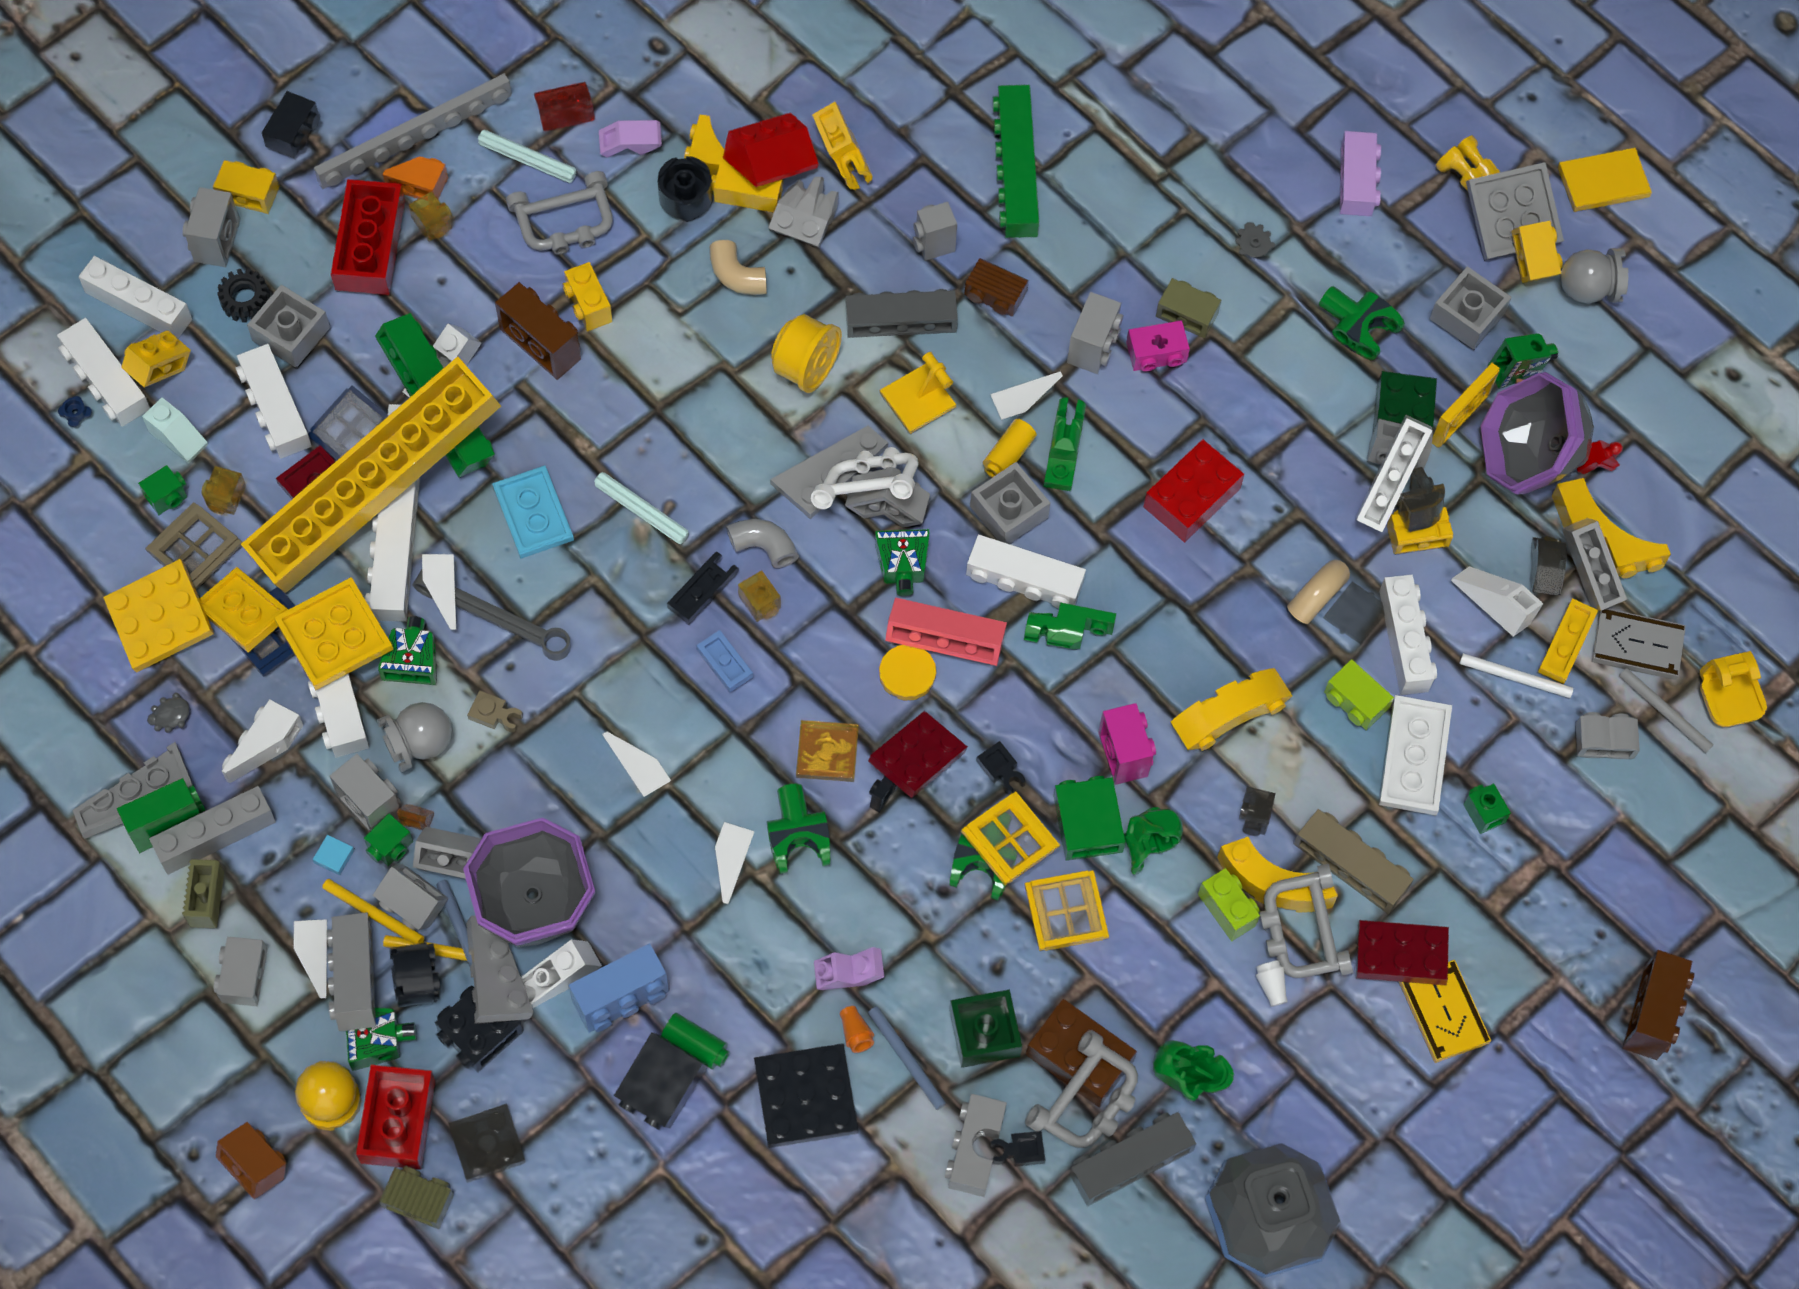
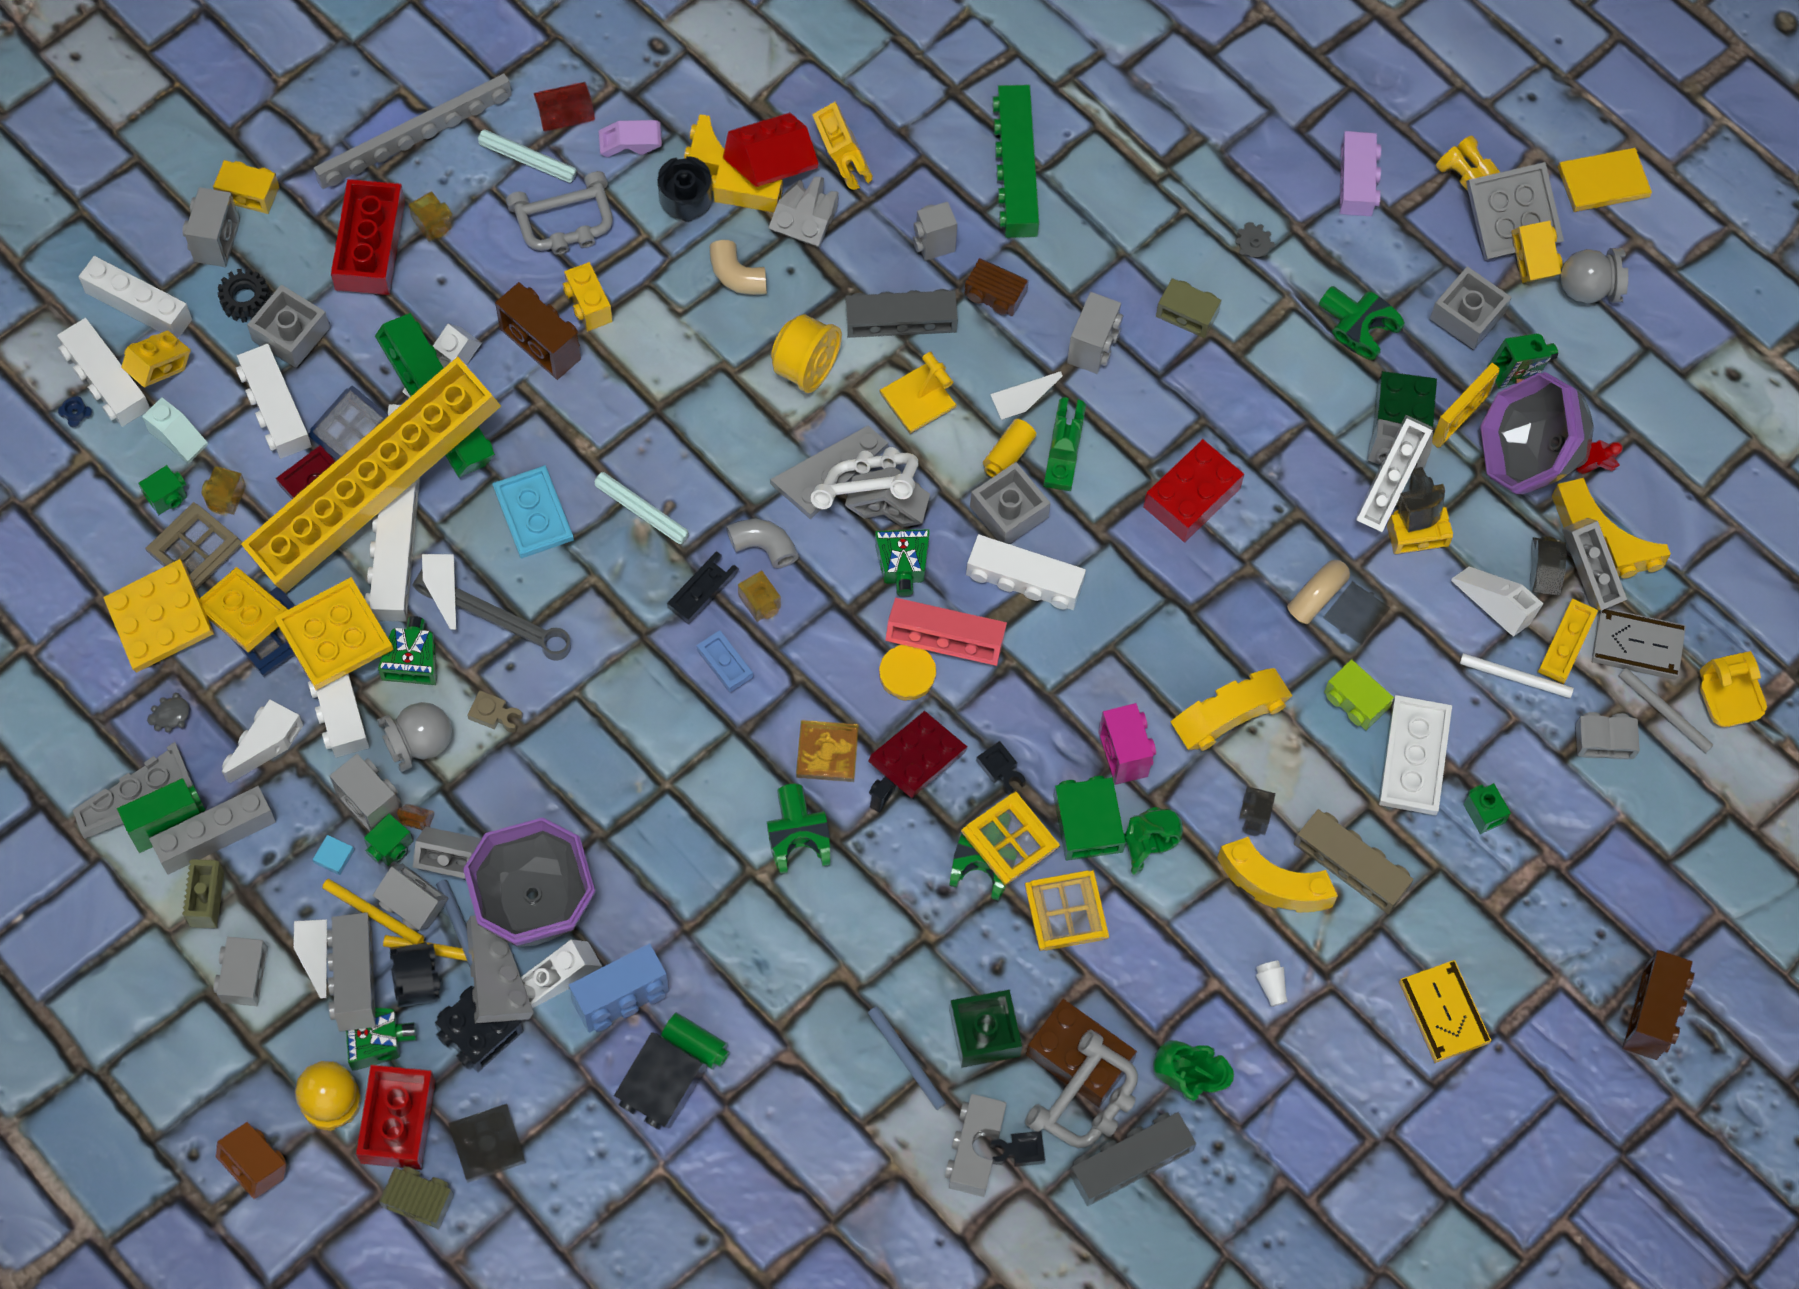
black brick [261,91,320,158] -> none
orange slope [383,156,448,204] -> none
white sticker [602,732,671,797] -> none
white sticker [715,822,755,904] -> none
black plate [754,1043,859,1148] -> none
lavender slope [814,947,884,990] -> none
orange cone [839,1006,874,1053] -> none
green plate [1024,602,1117,649] -> none
dark pink brick [1126,320,1190,371] -> none
lime brick [1198,868,1260,942] -> none
dark grey rock [1205,1144,1341,1278] -> none
light grey bar [1260,864,1353,978] -> none
dark red plate [1356,920,1449,985] -> none
white brick [1379,575,1437,695] -> none

